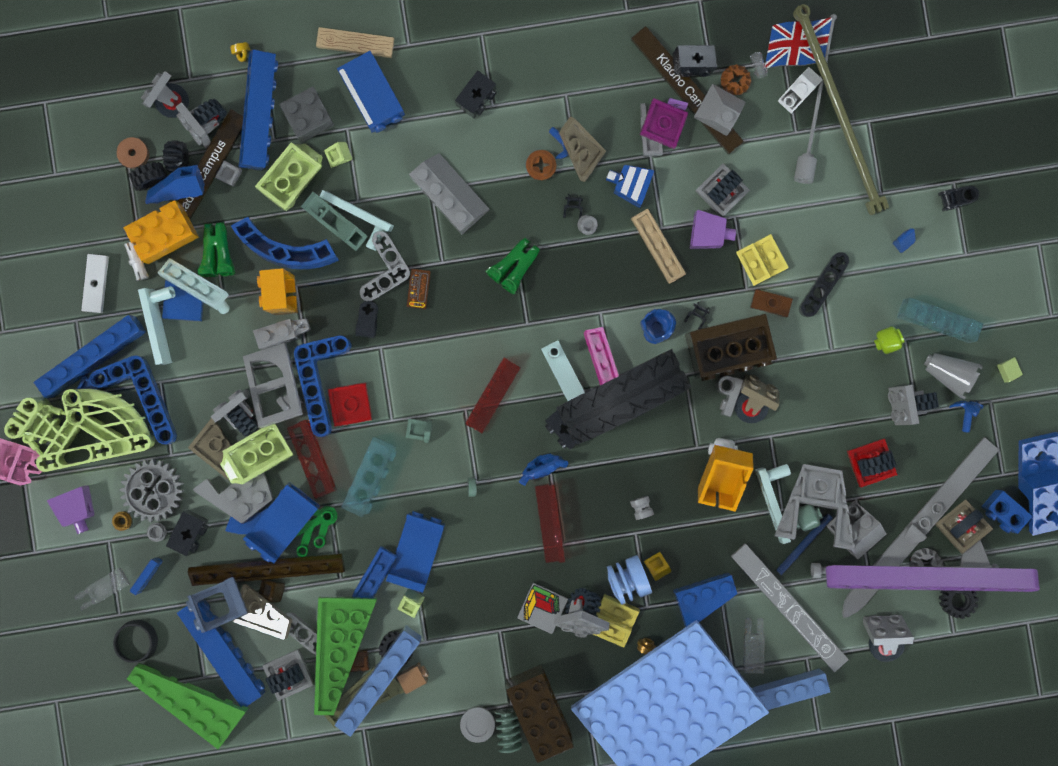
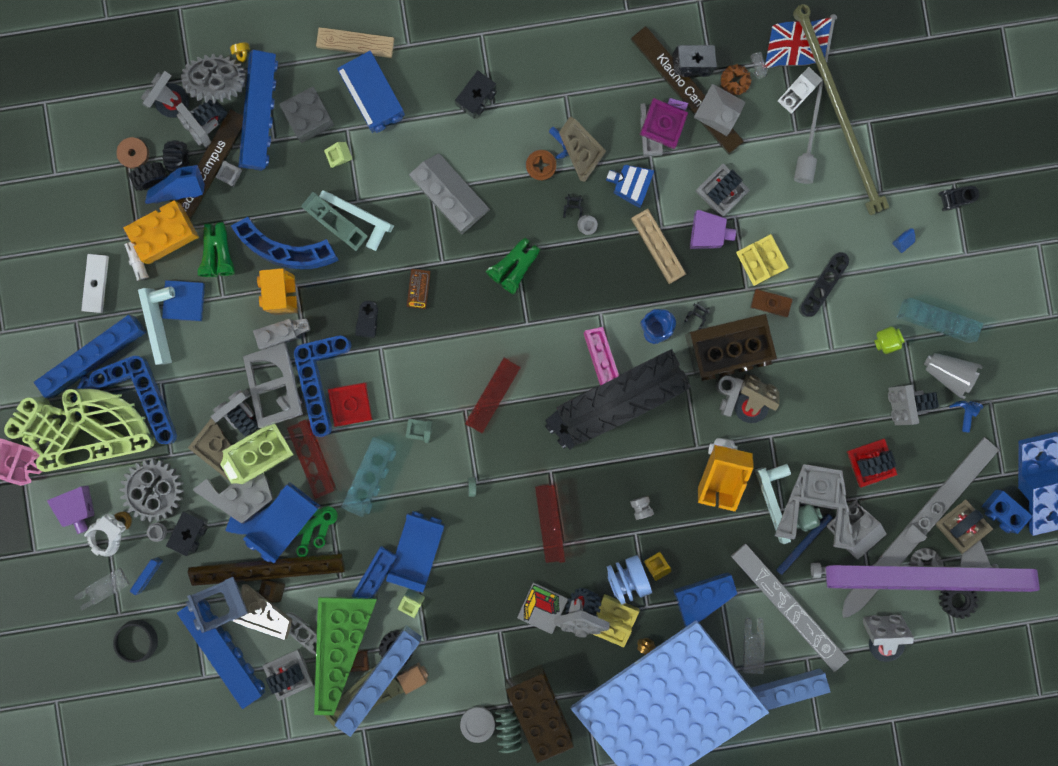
bright green wing [127,663,249,749] -> none
light aqua piece [157,258,230,314] -> none
yellowish green slope [255,142,323,212] -> none
light grey beam [360,231,410,301] -> none
blue piece [519,453,568,486] -> none
light aqua piece [541,340,585,401] -> none
yellowish green slope [997,357,1023,382] -> none
none -> white piece [84,513,127,556]
none -> light grey gear [181,54,246,103]

